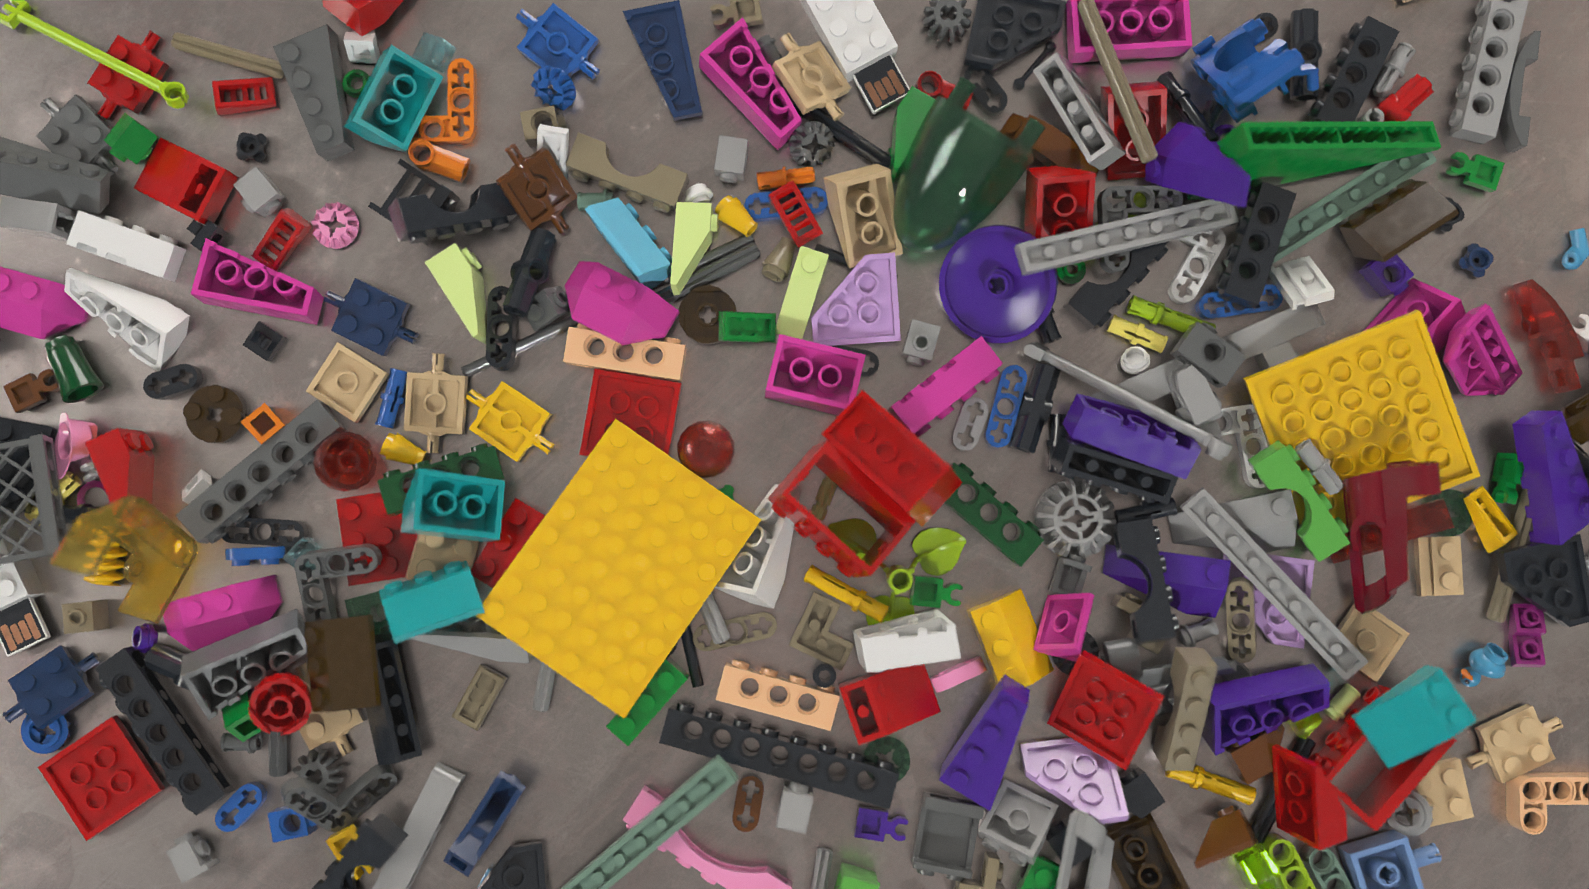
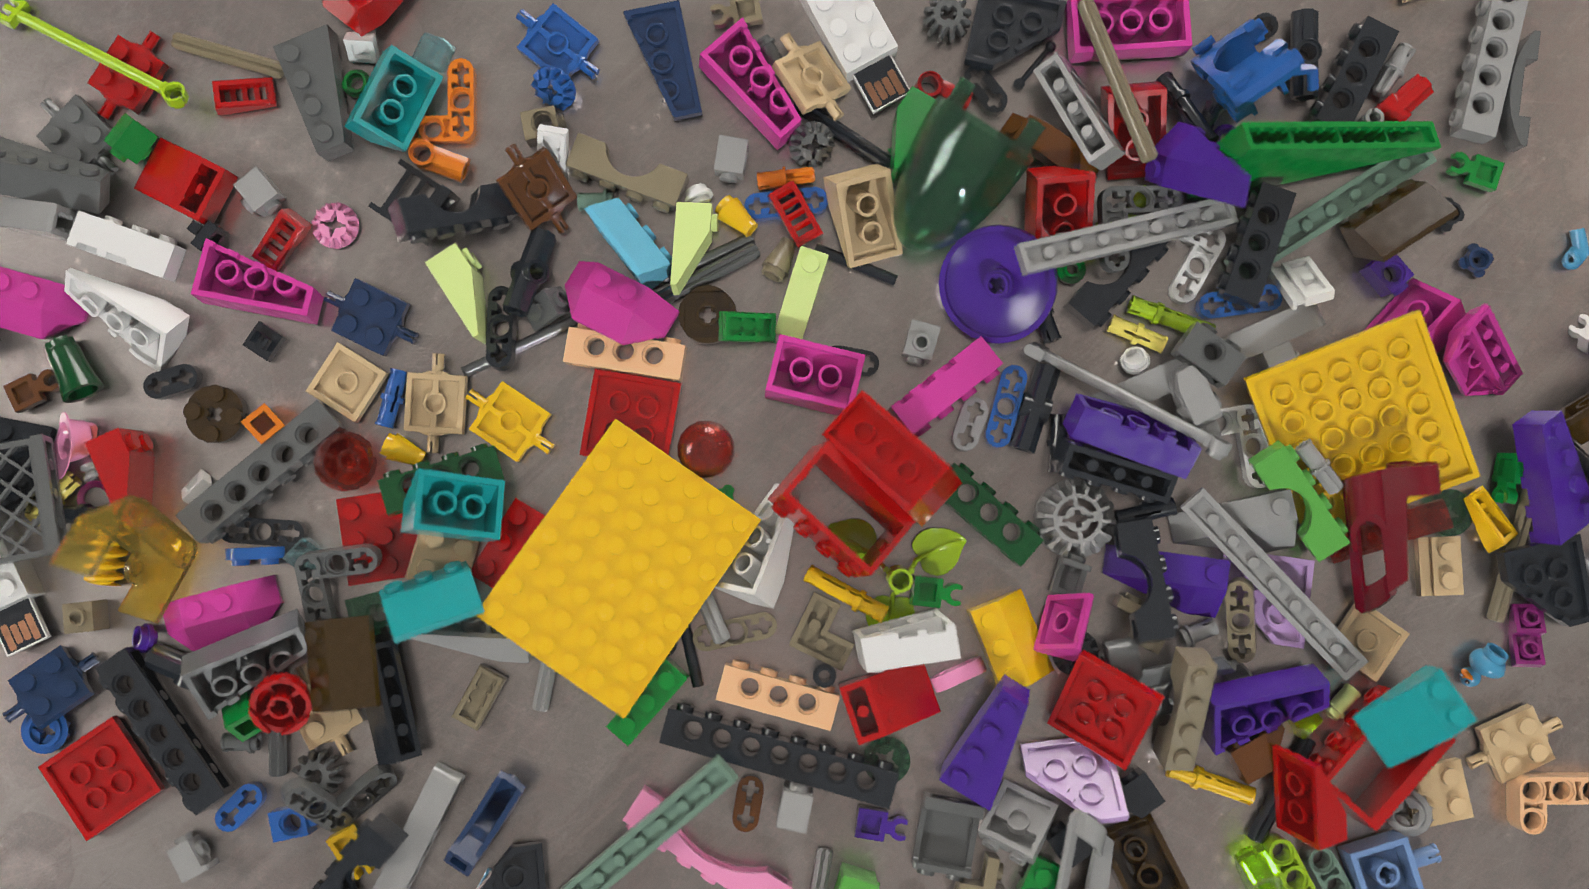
black plate [236,132,267,162] -> none
axle [810,474,837,520] -> none
lavender plate [811,252,901,346] -> none
reddish brown slope [1194,805,1258,869] -> none
clear red slope [1513,279,1585,393] -> none

